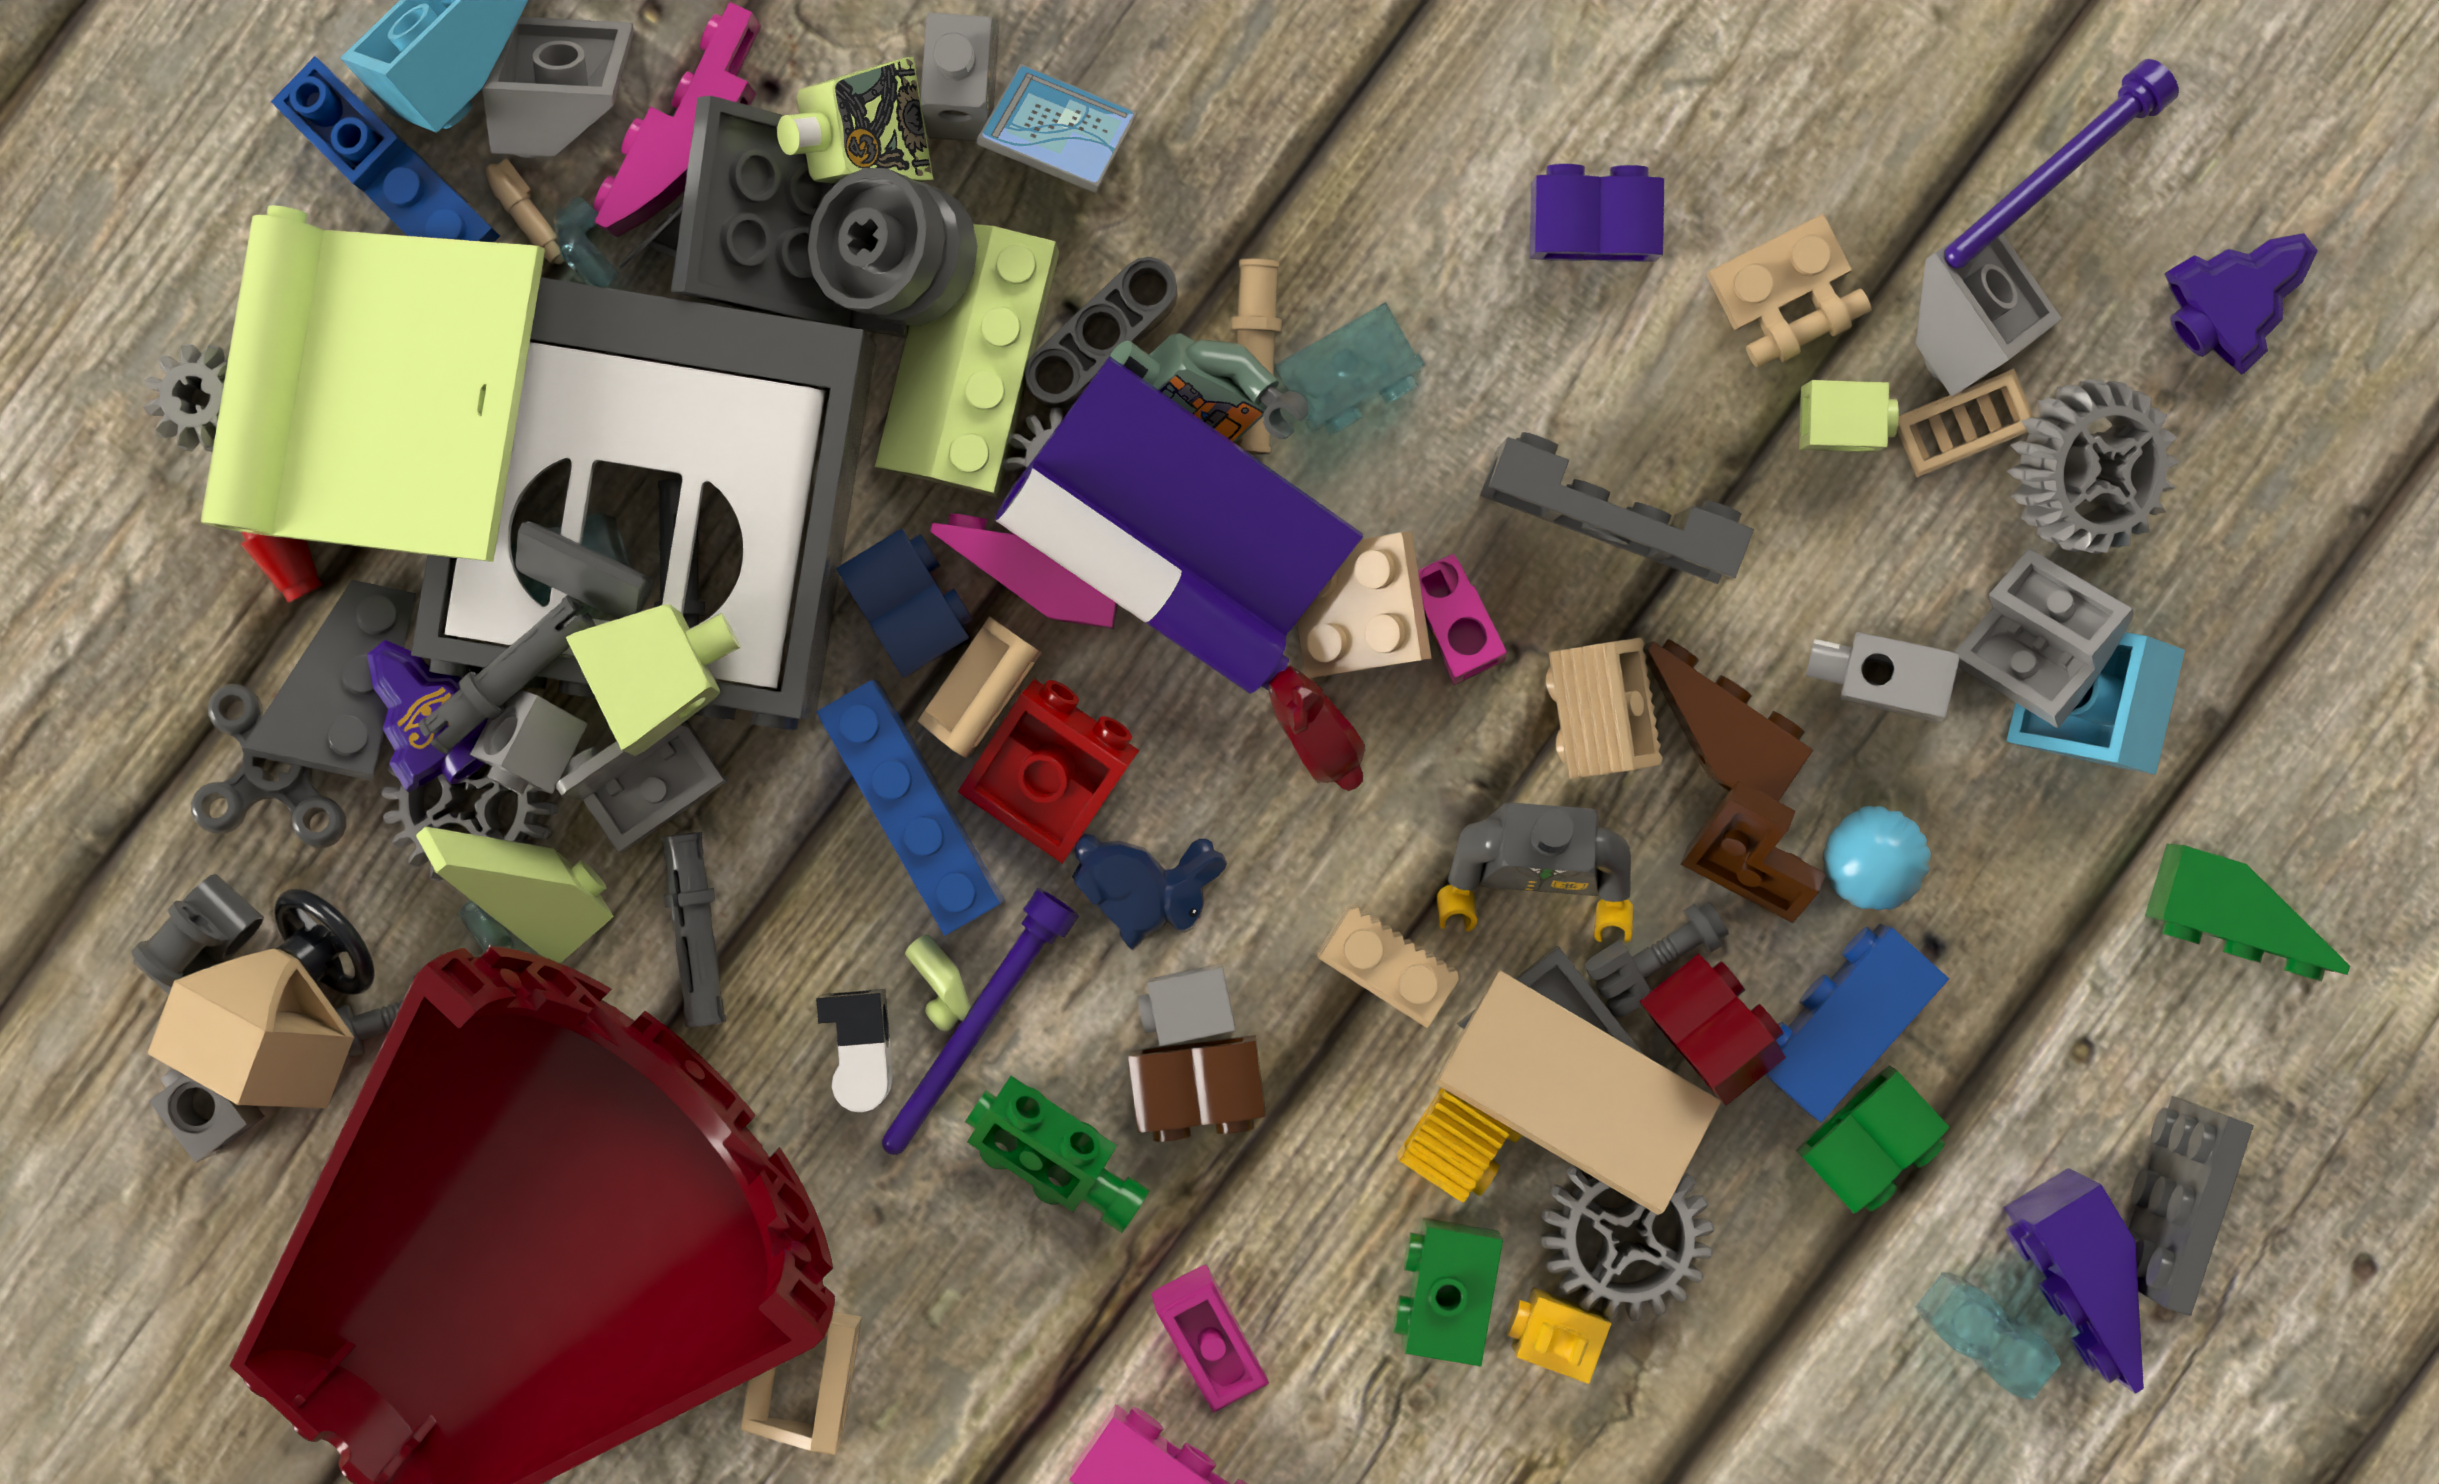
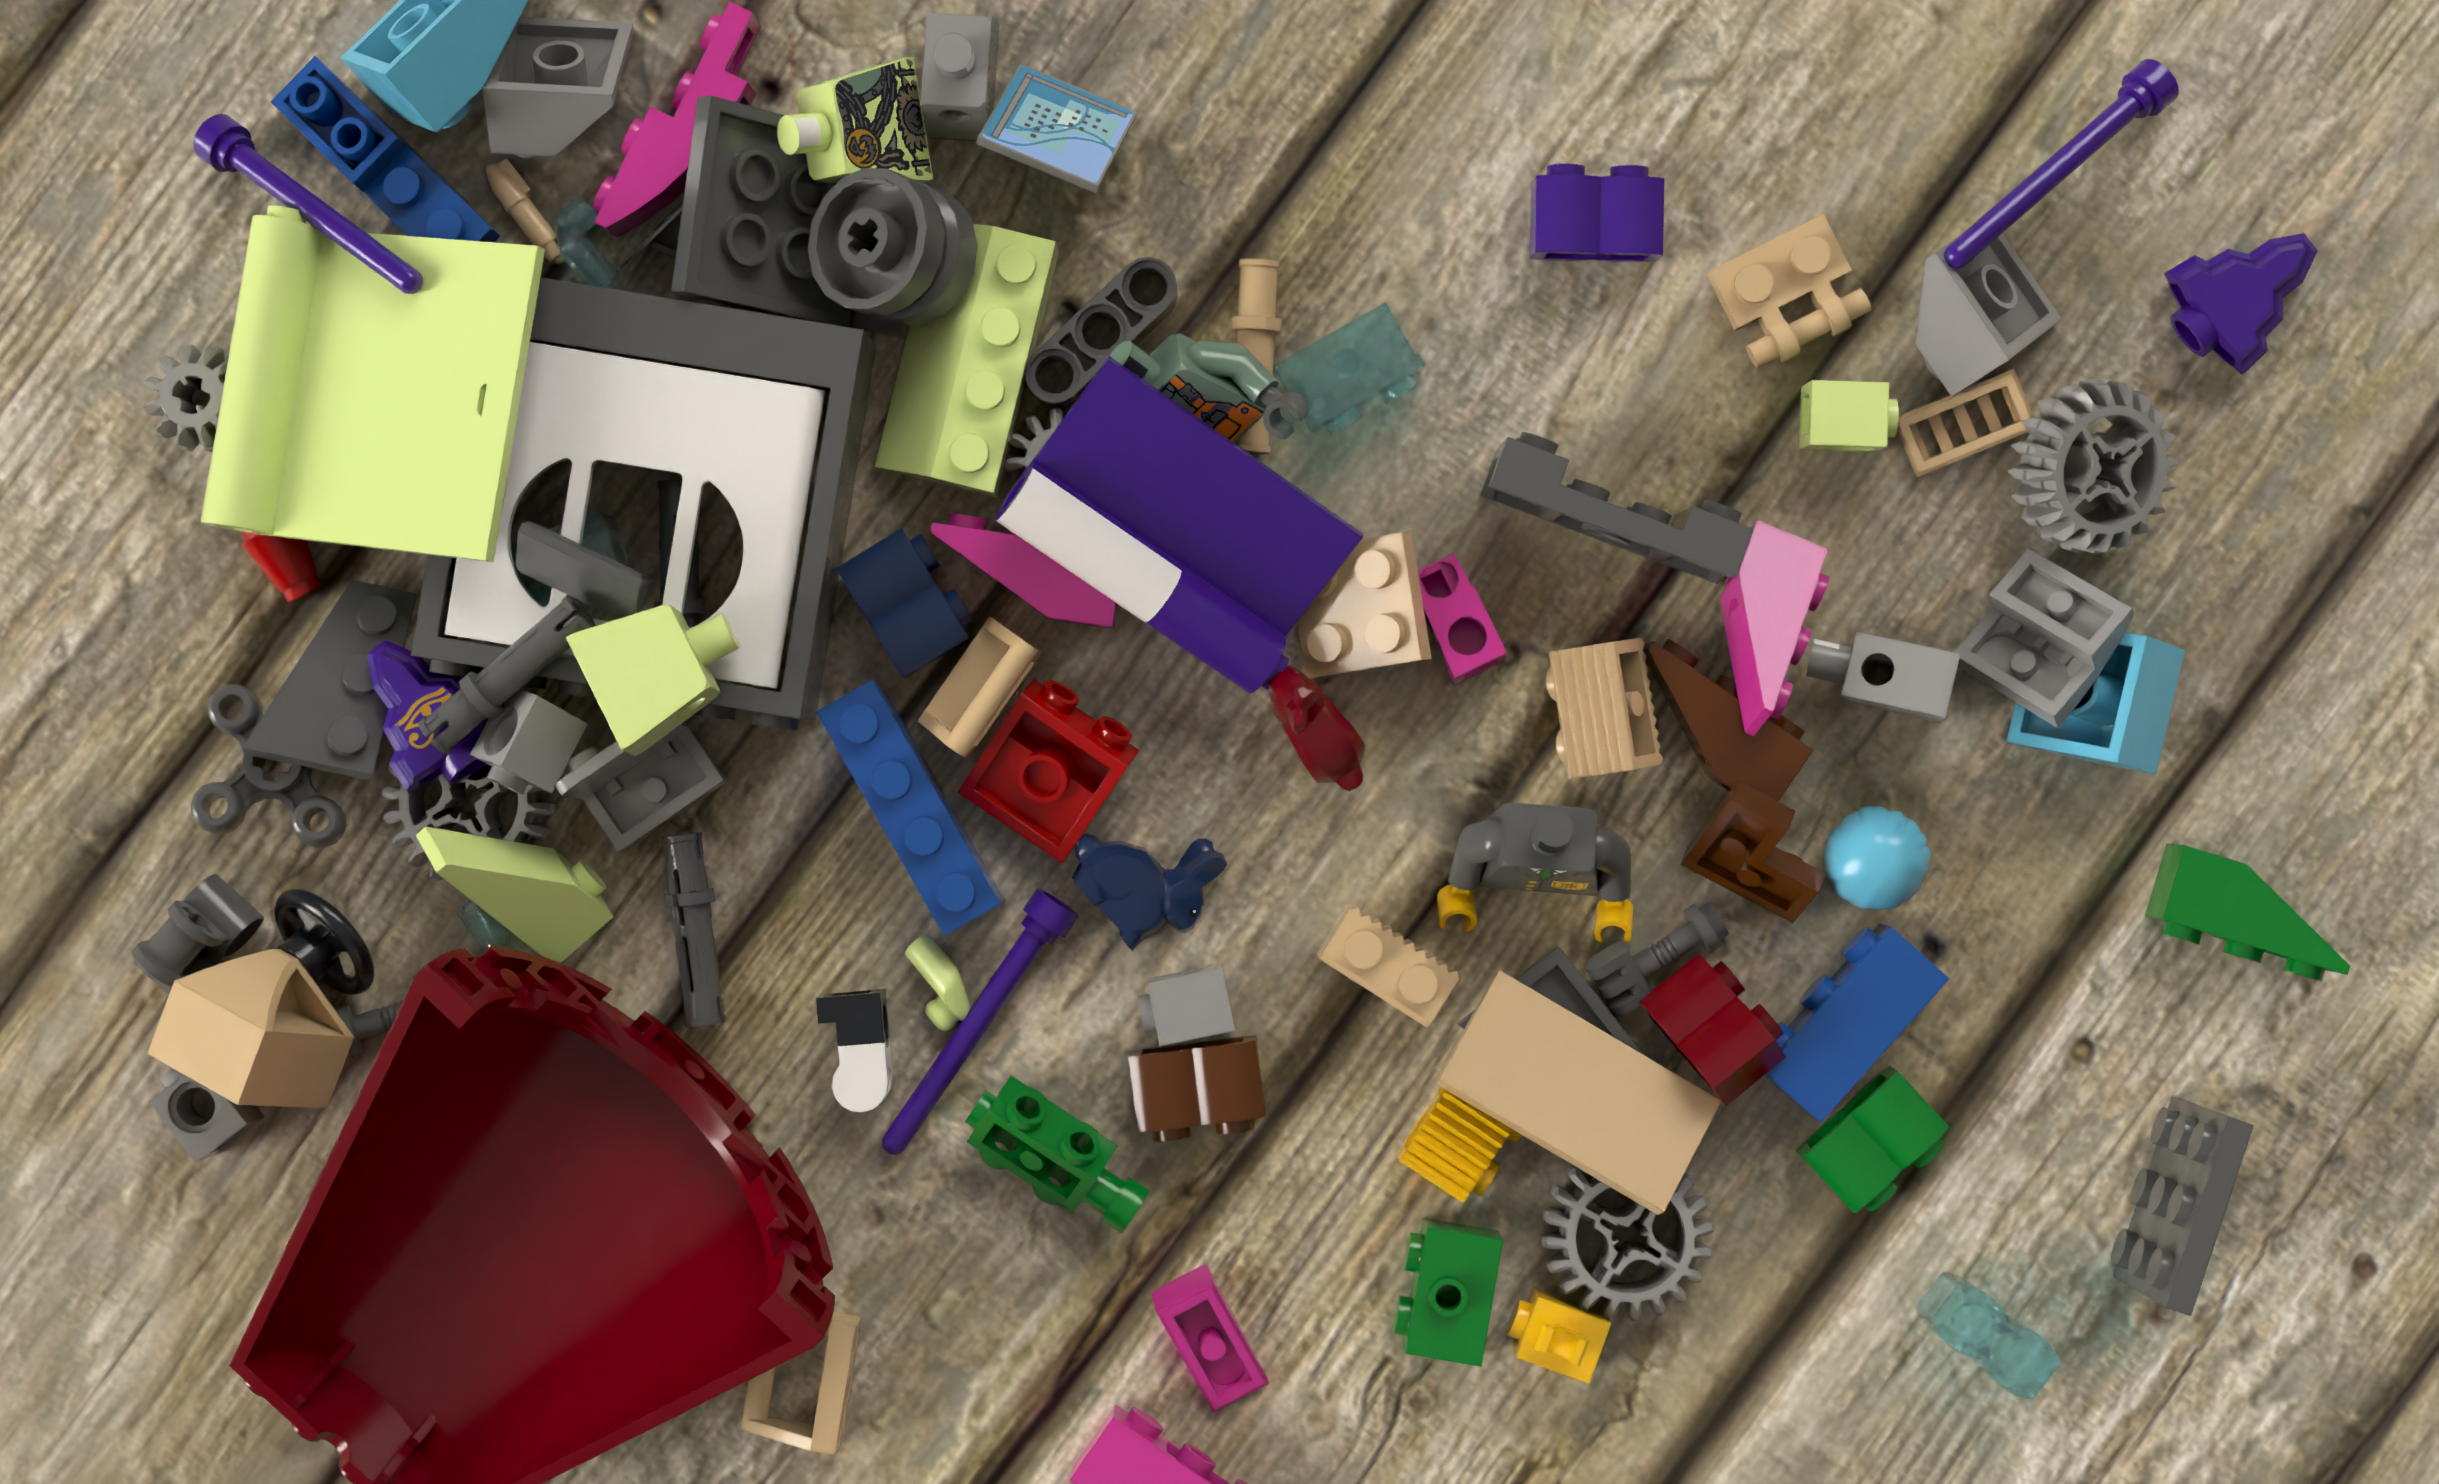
dark purple slope [2004,1168,2144,1394] -> none
none -> dark purple piece [193,114,423,294]
none -> slope [1720,520,1829,736]

